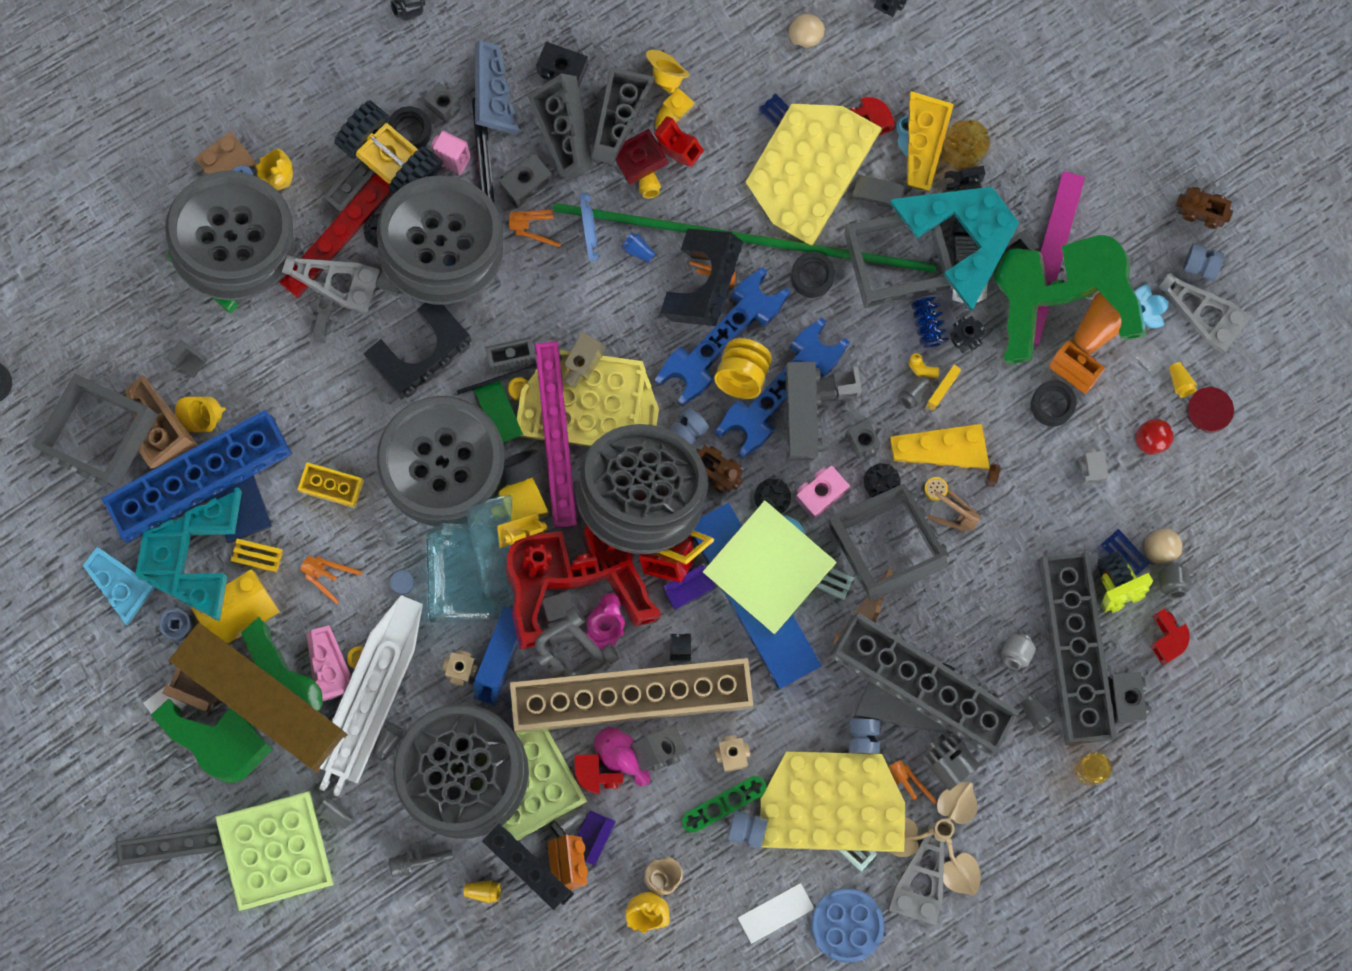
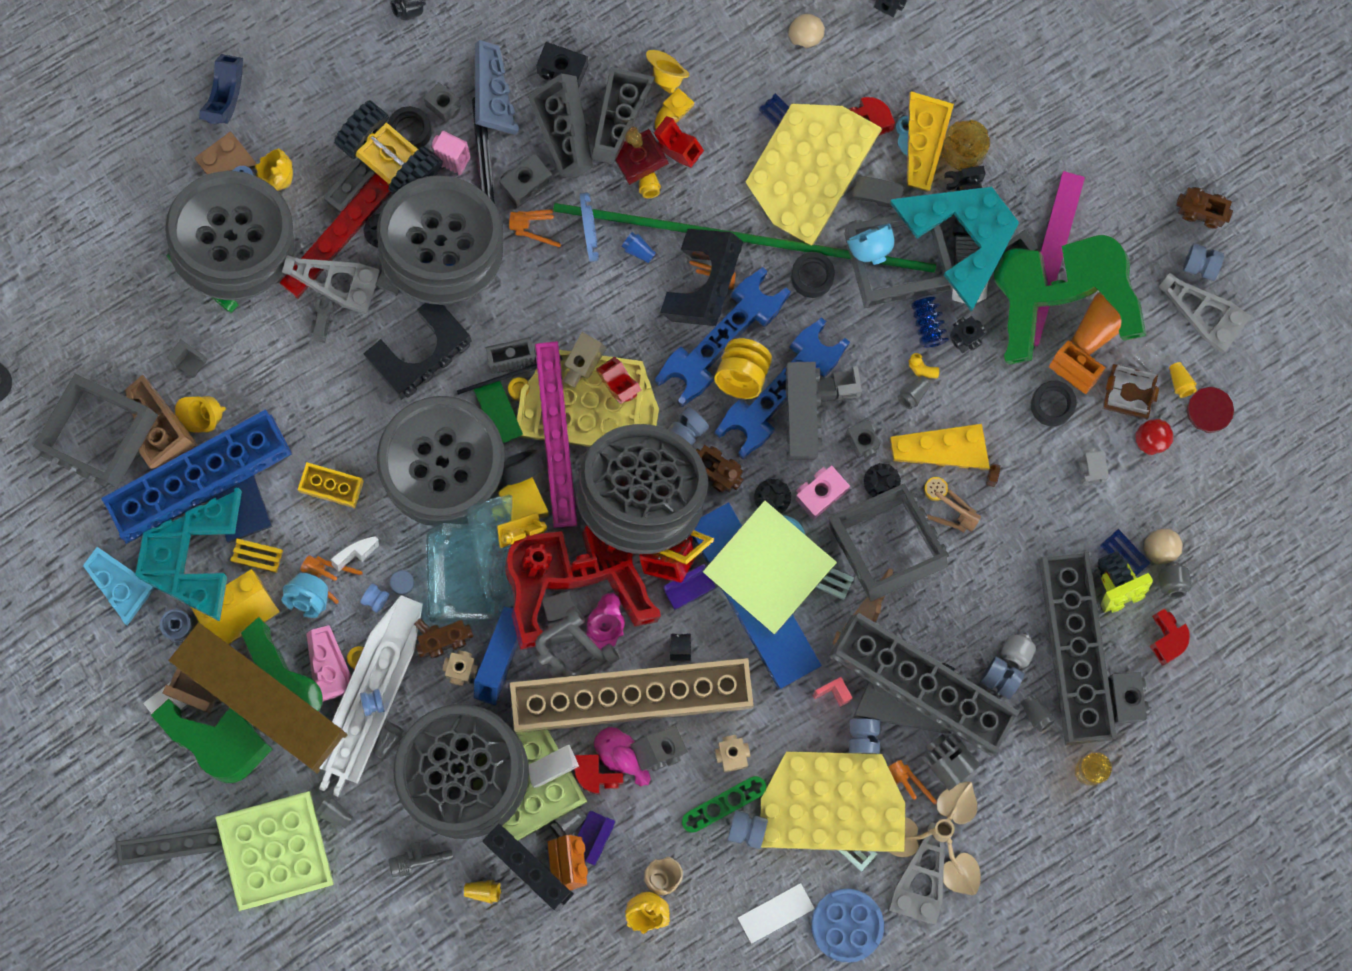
yellow tile [926,365,961,411] -> none
medium azure plate [1135,285,1169,328] -> none
none -> dark blue arch [199,54,243,124]
none -> medium azure cone [281,573,328,618]
none -> white slope [331,537,379,572]
none -> medium blue wheel [360,583,389,613]
none -> medium blue wheel [360,689,385,716]
none -> reddish brown brick [414,618,474,659]
none -> white slope [529,745,579,788]
none -> red brick [595,357,642,404]
none -> clear yellow arm [625,127,643,148]
none -> coral panel [813,677,852,708]
none -> medium azure cylinder [847,223,895,265]
none -> sand blue wheel [980,656,1025,699]
none -> piece [1102,364,1159,420]

